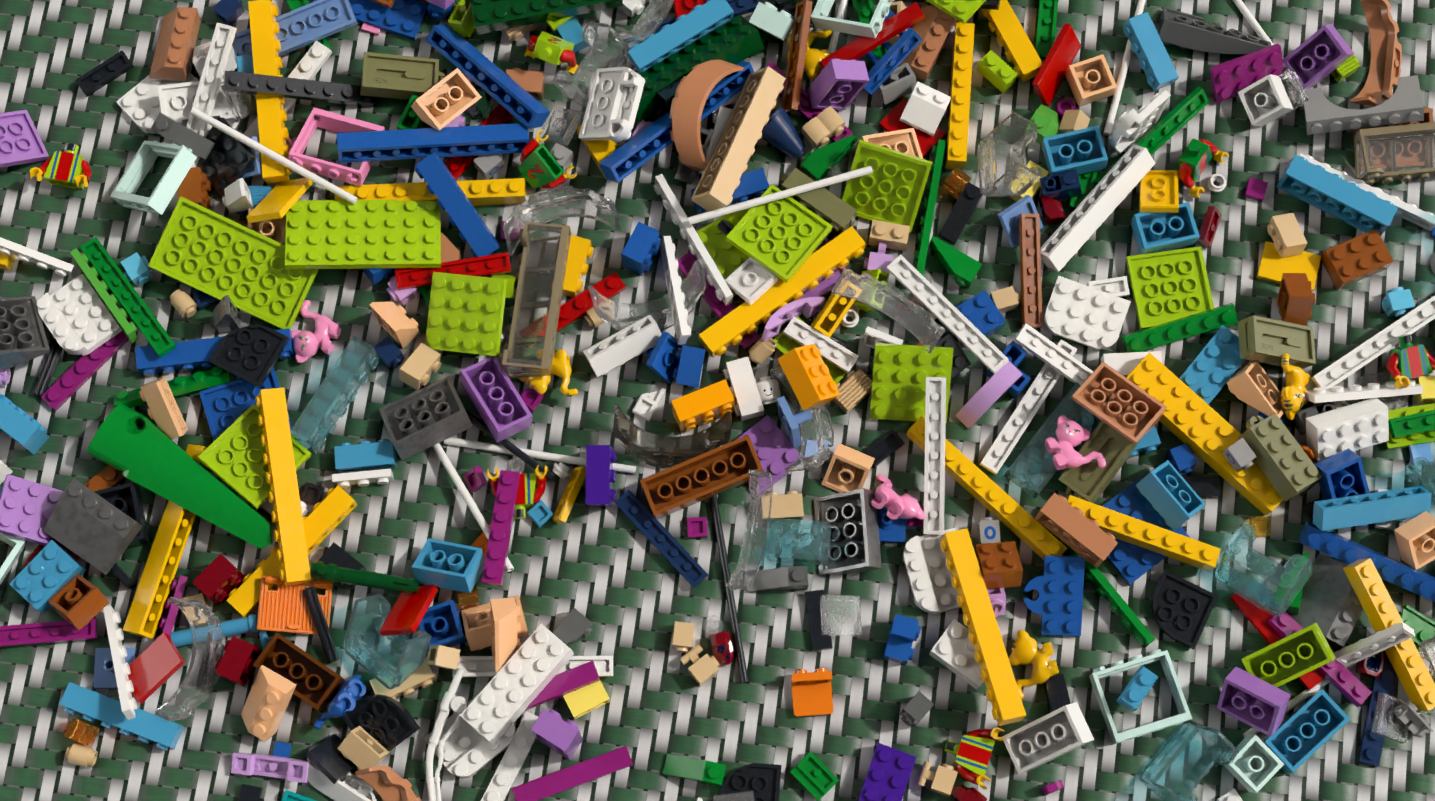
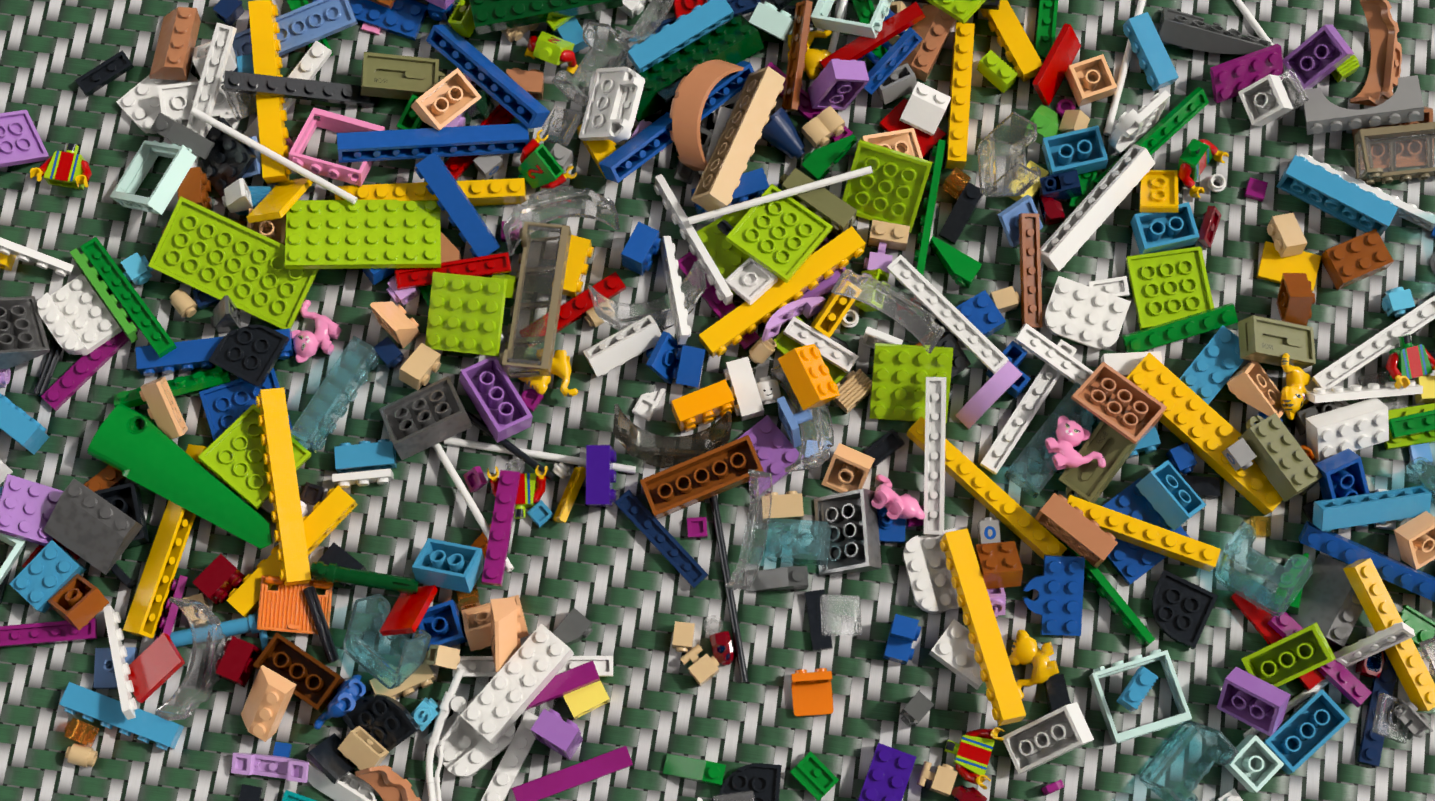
none -> medium azure brick [411,697,440,732]

